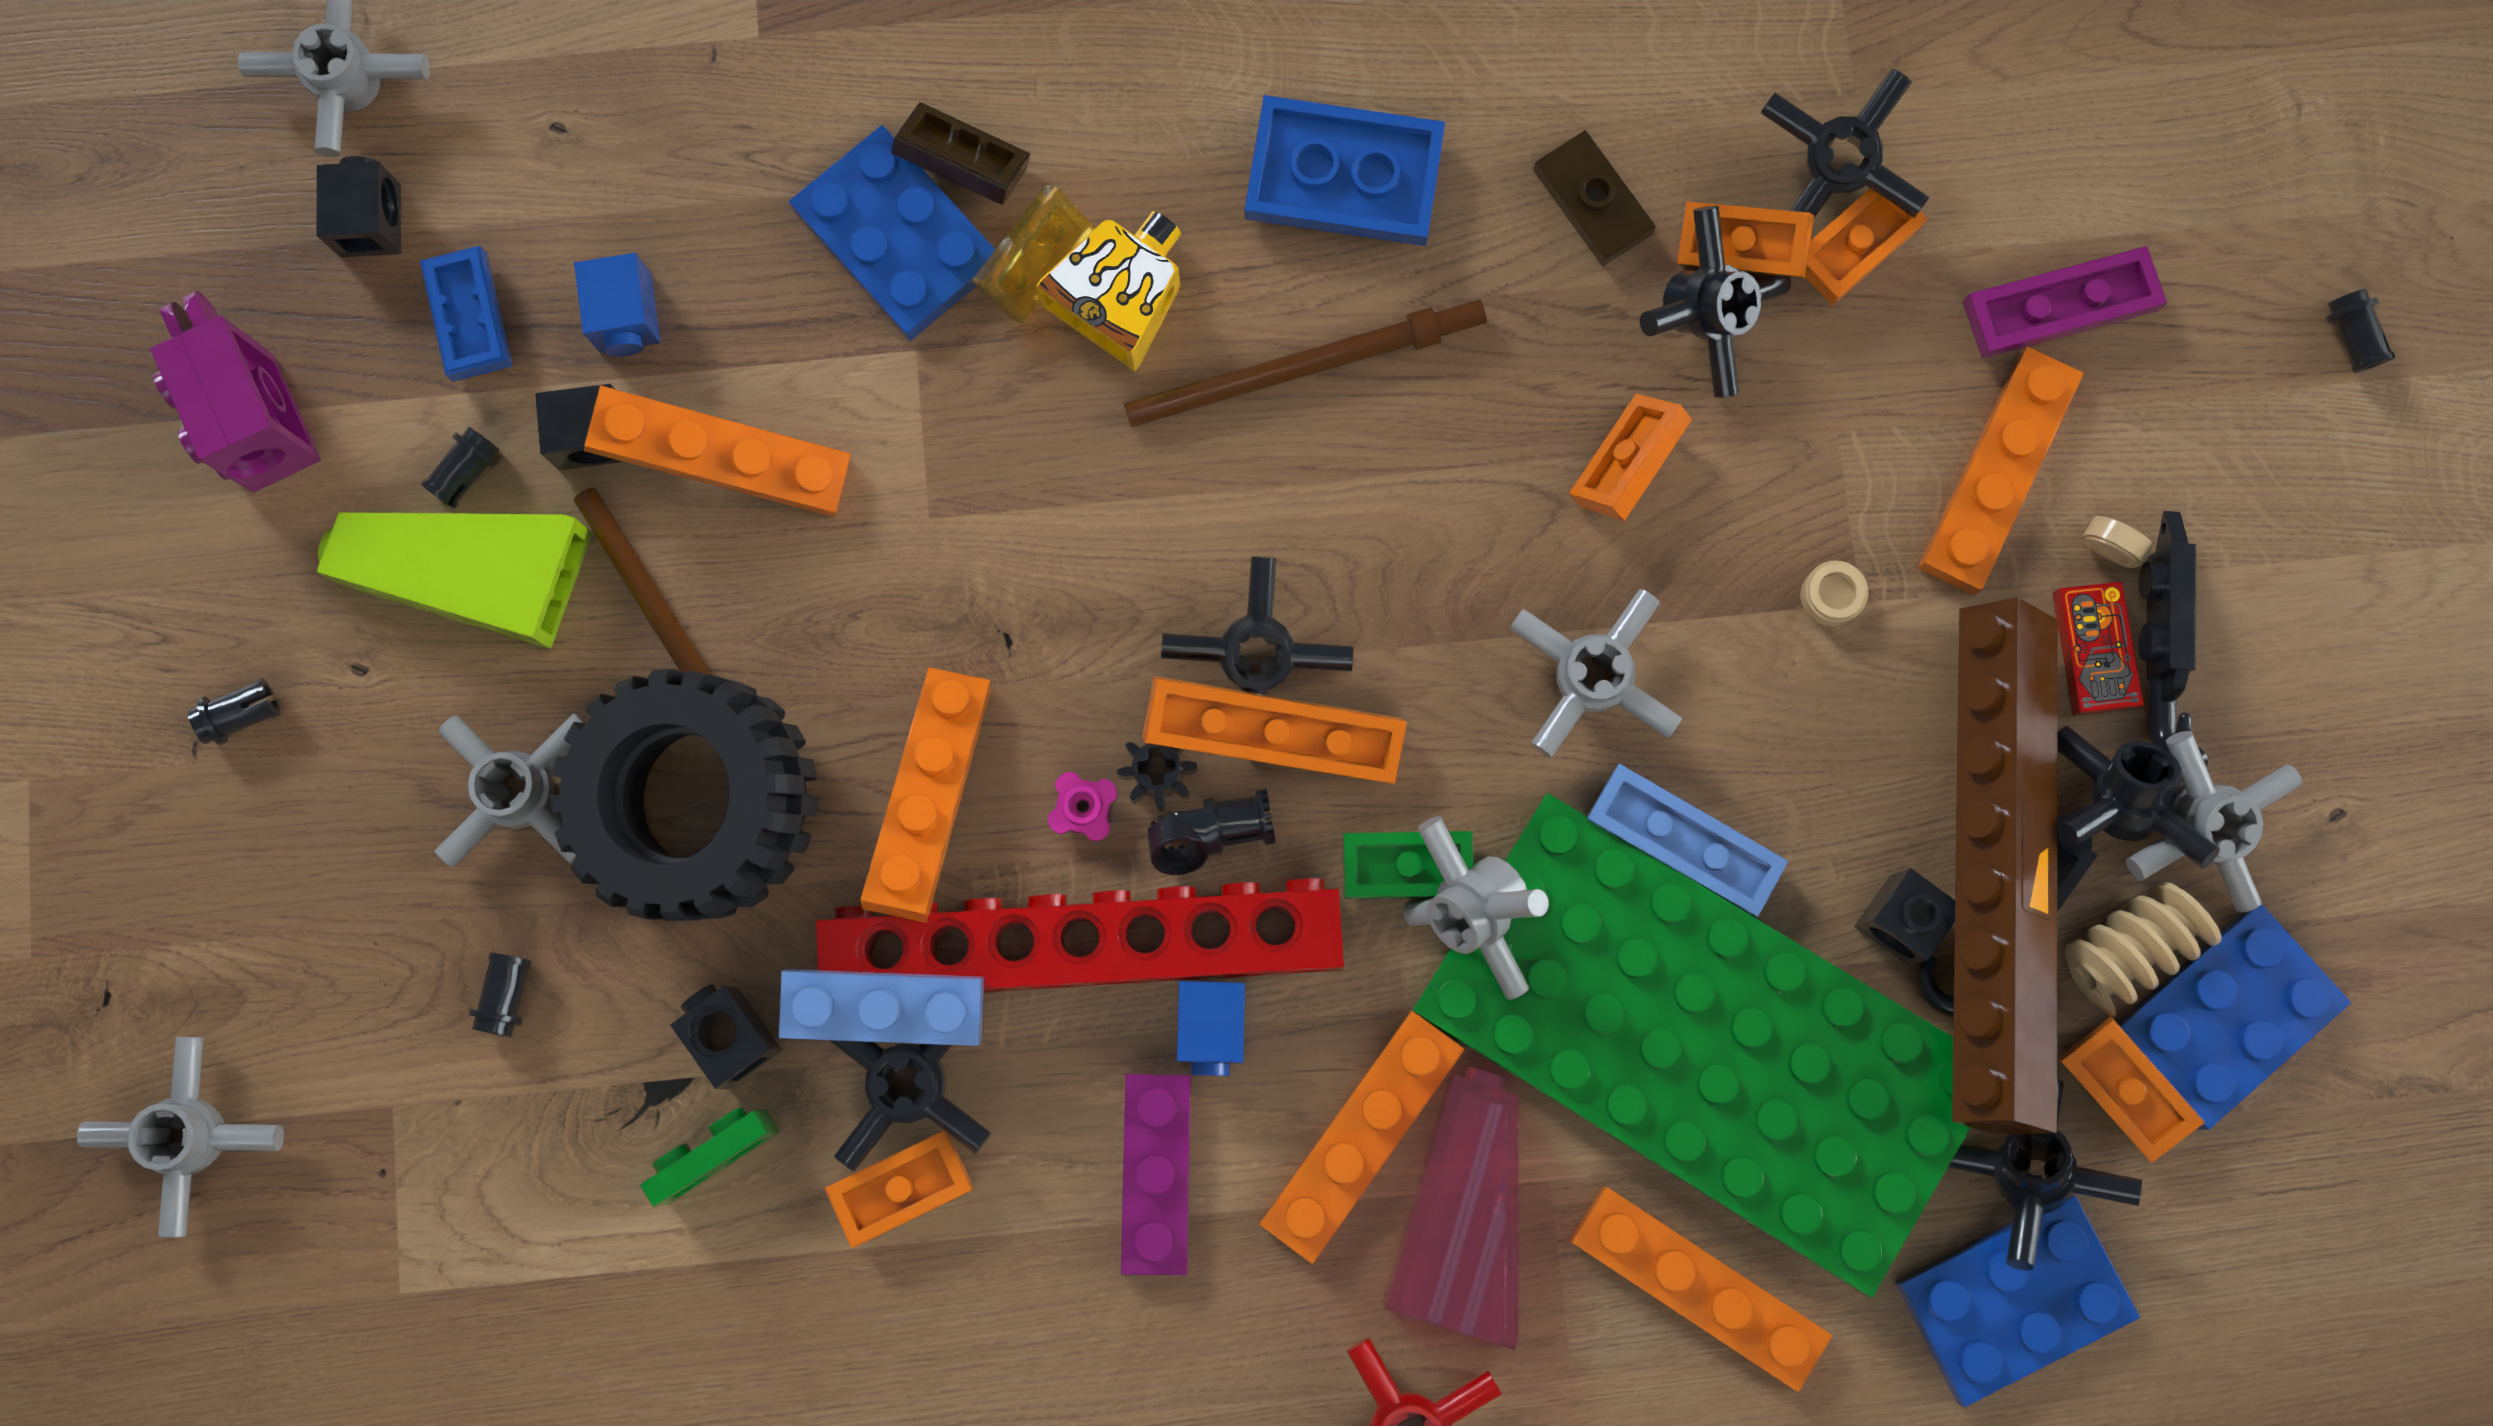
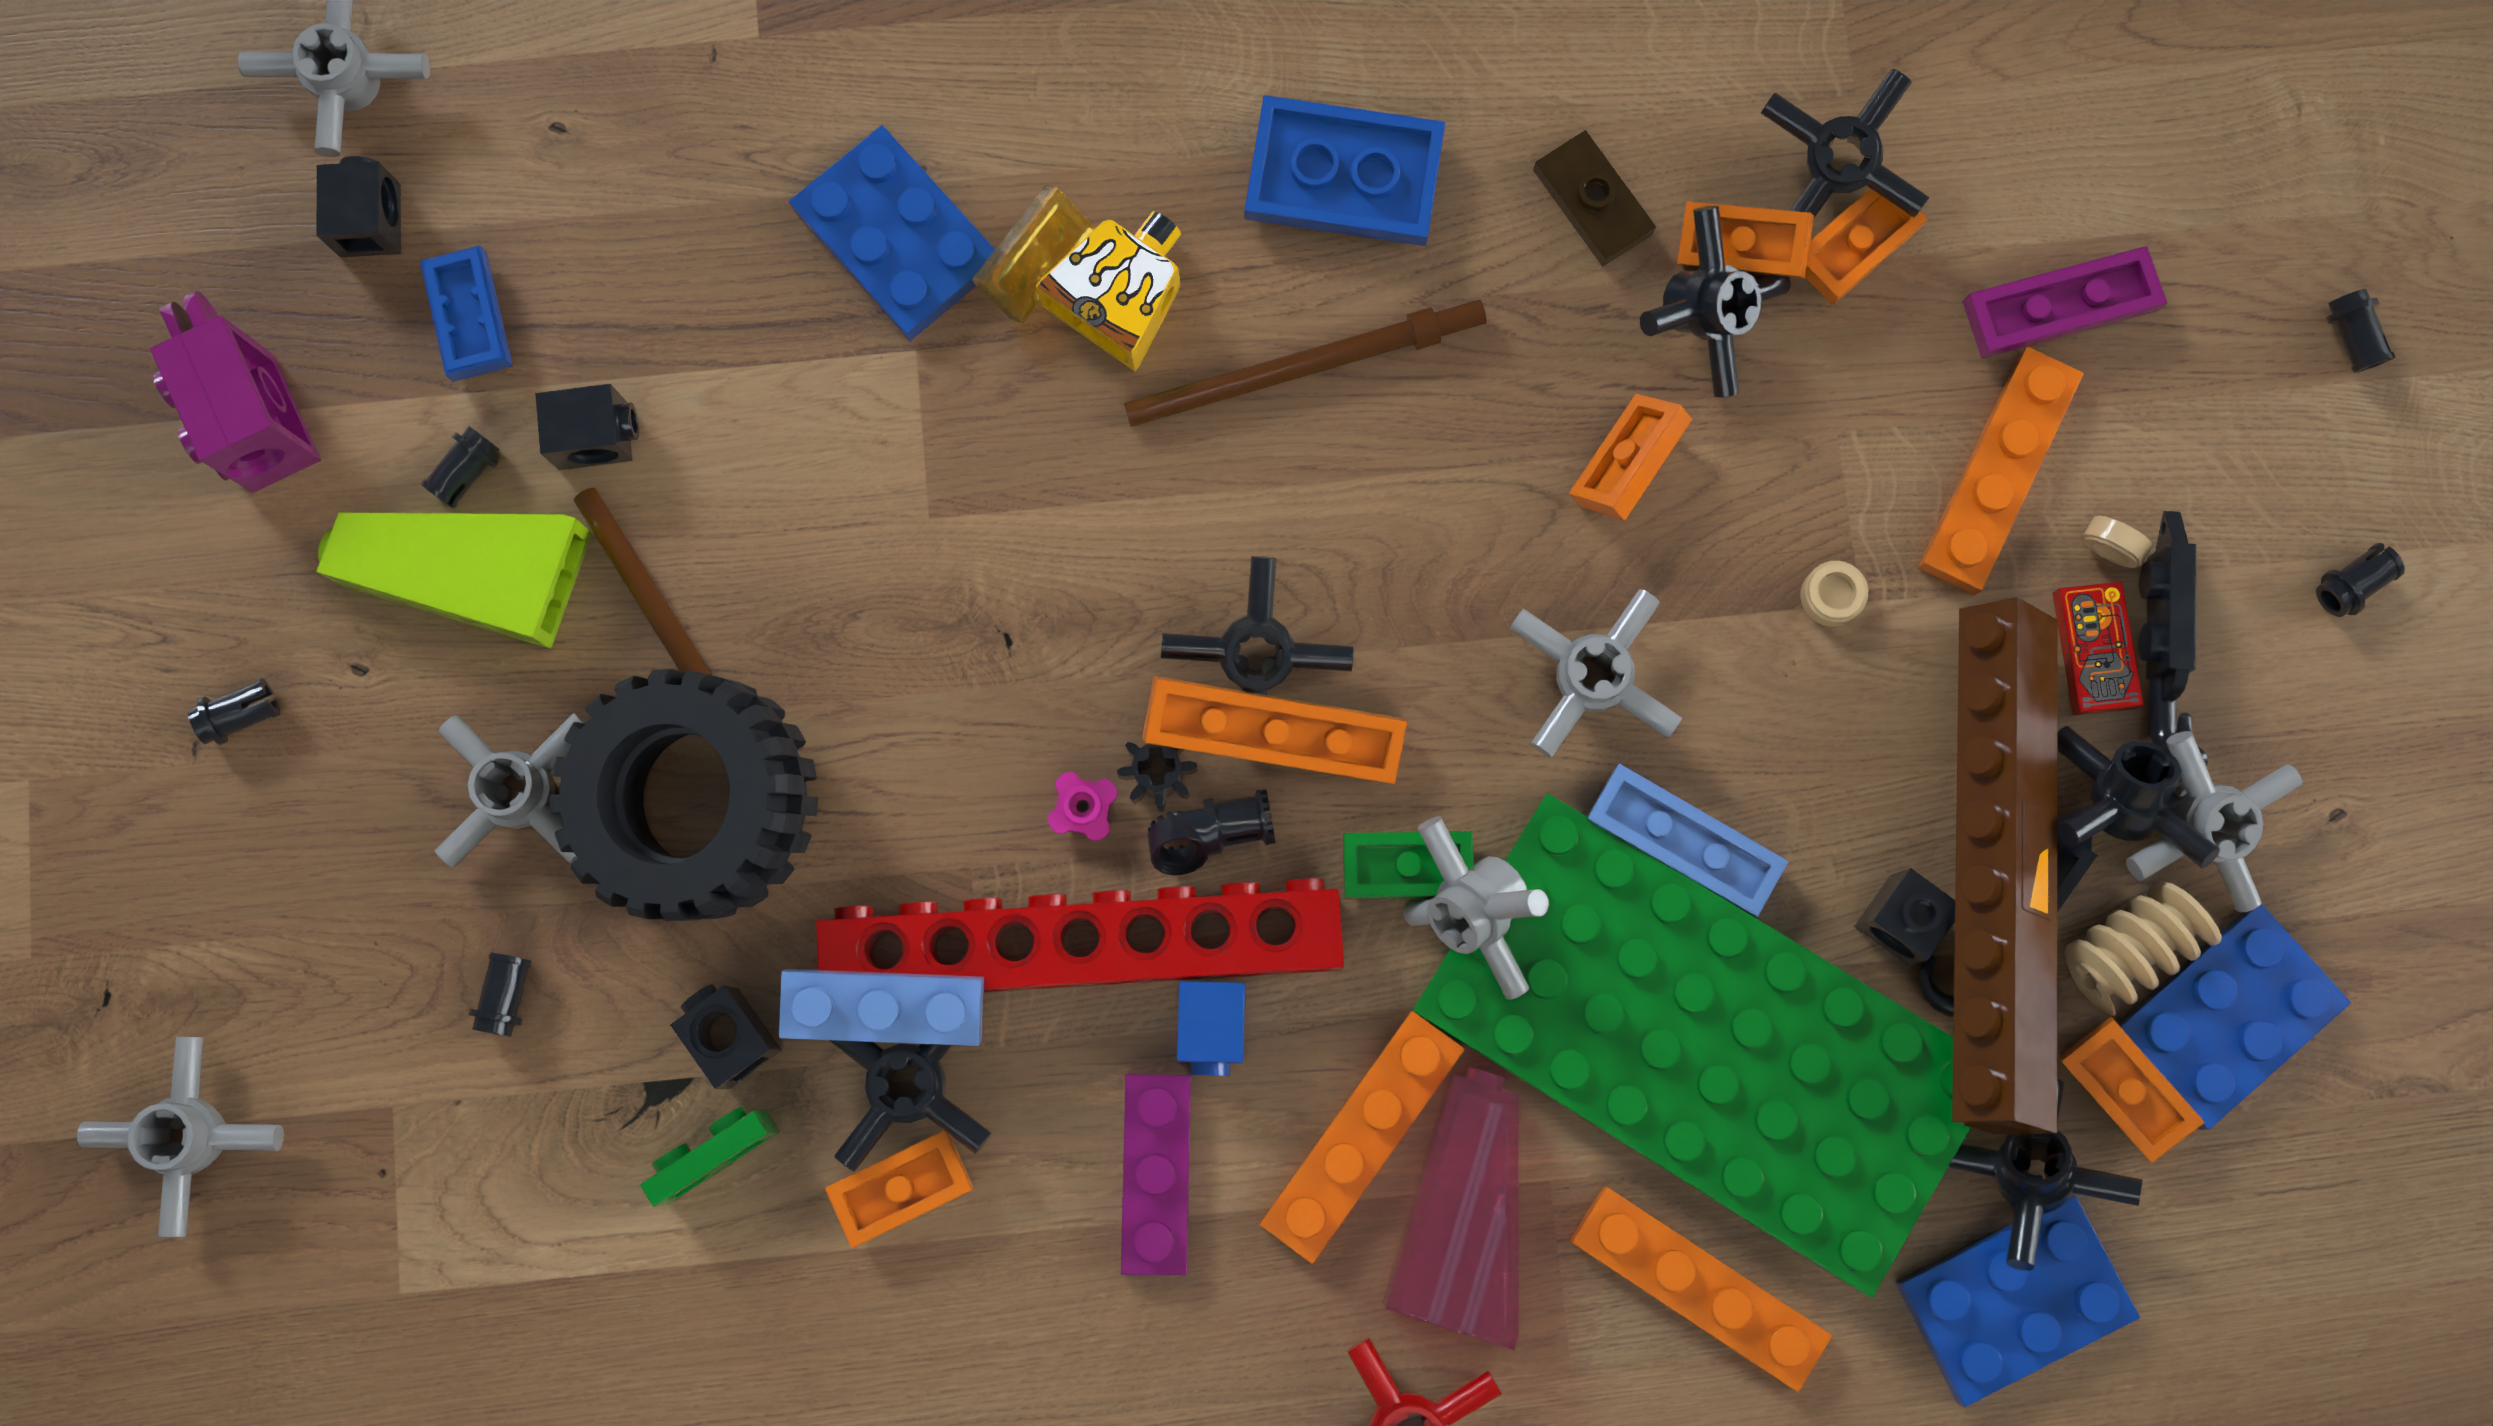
blue brick [574,252,661,357] -> none
orange plate [584,385,851,517] -> none
orange plate [860,667,991,923] -> none
dark brown plate [891,102,1031,205] -> none
none -> black pin [2316,543,2405,617]

